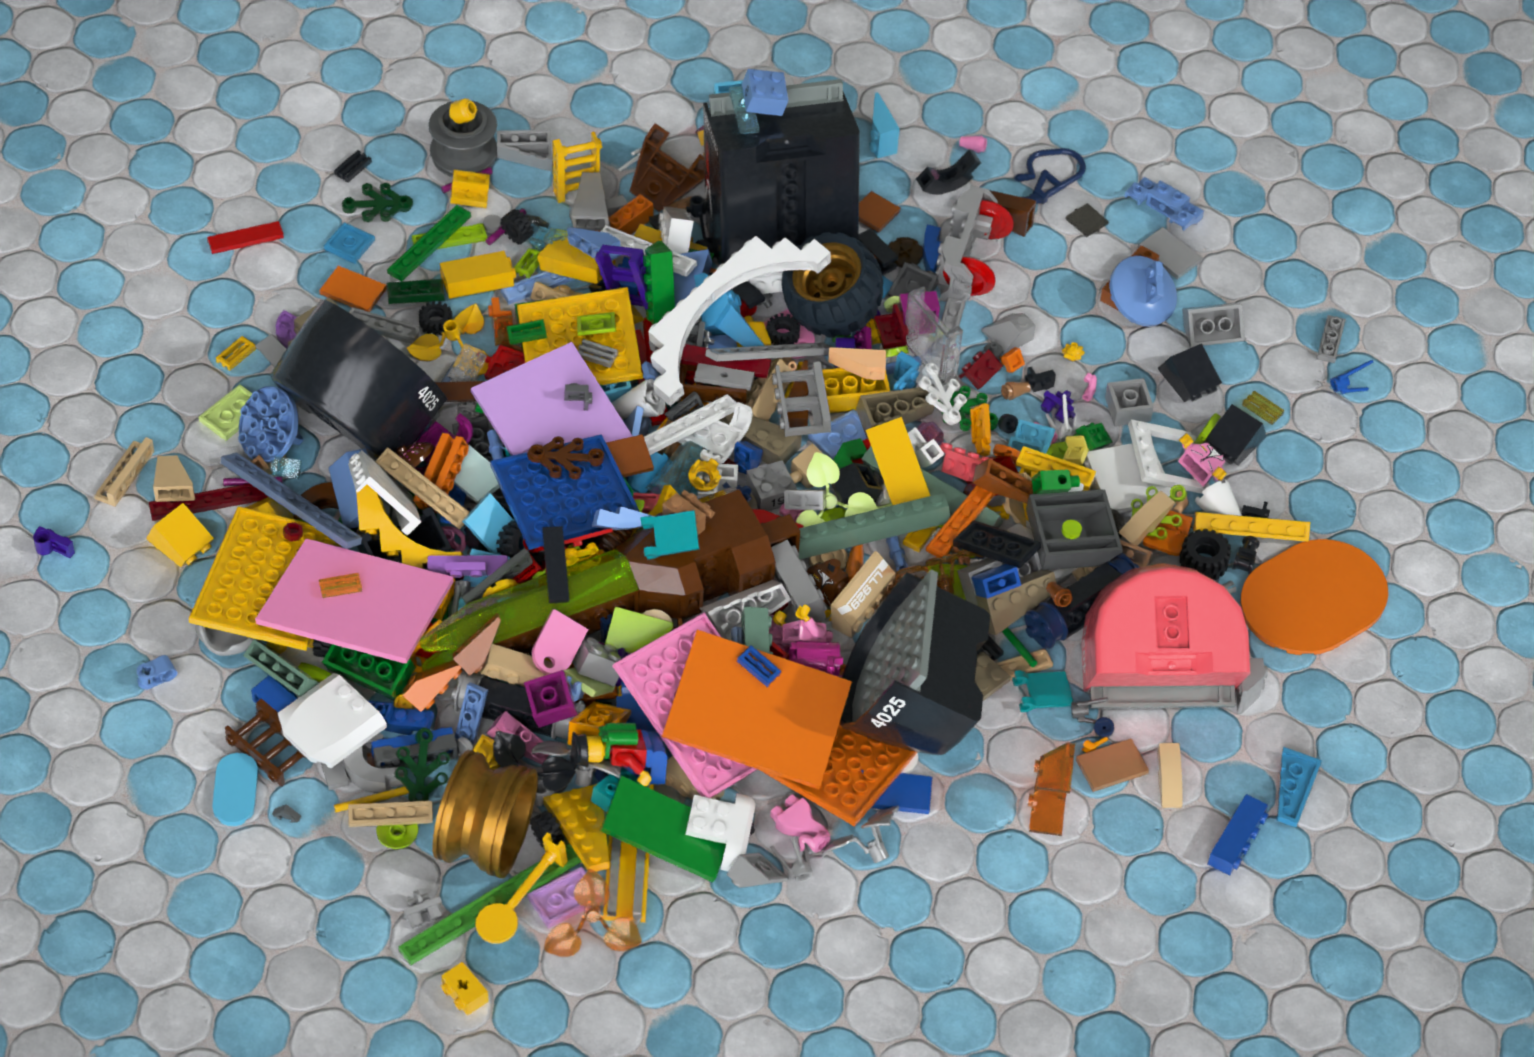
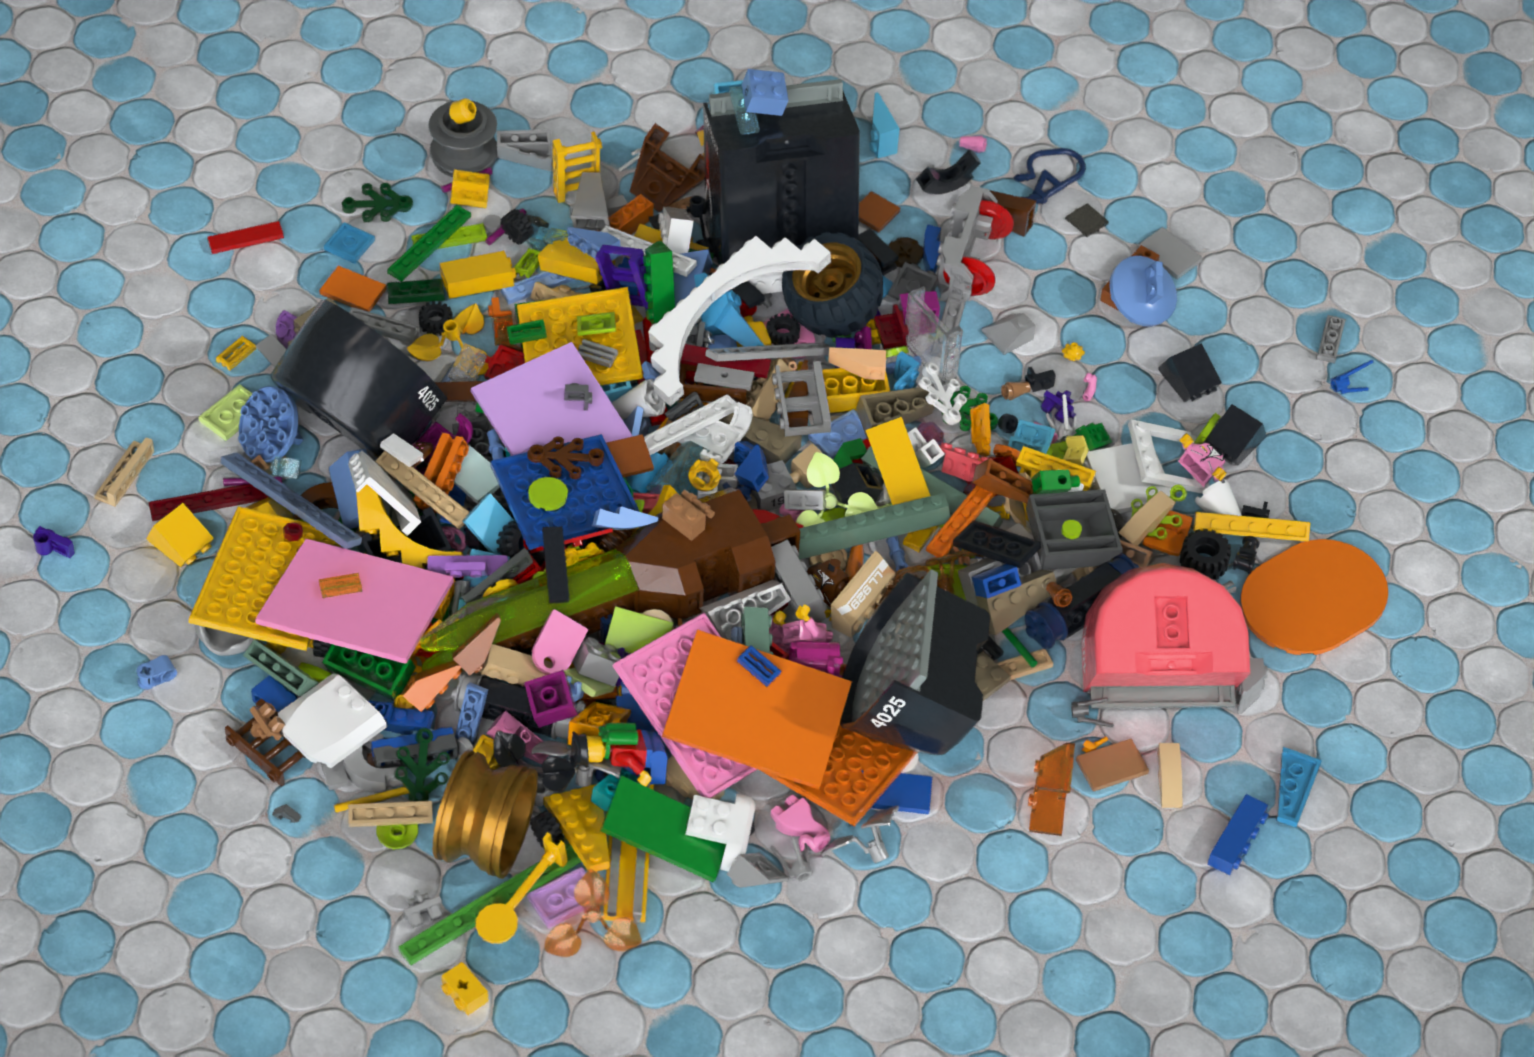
tan slope [153,455,195,502] -> none
medium azure tile [212,753,258,826] -> none
black tile [334,150,372,183] -> none
teal flag [640,510,699,560] -> none
yellowish green tile [884,296,899,313] -> none
dark red bracket [959,349,1003,390] -> none
dark grey tile [984,342,1003,360] -> none
orange tile [1000,347,1025,373] -> none
teal flag [1012,670,1074,712] -> none
dark blue tile [1094,717,1115,738] -> none
light grey brick [1105,378,1154,426] -> none
medium blue bracket [1124,177,1204,231] -> none
light nougat arm [1172,491,1189,513] -> none
light grey slope [1182,303,1245,347] -> none
clear yellow tile [1242,390,1284,425] -> none
none -> medium nougat hips [250,702,285,741]
none -> white tile [380,434,423,467]
none -> lime tile [528,477,568,511]
none -> blue slope [734,444,769,492]

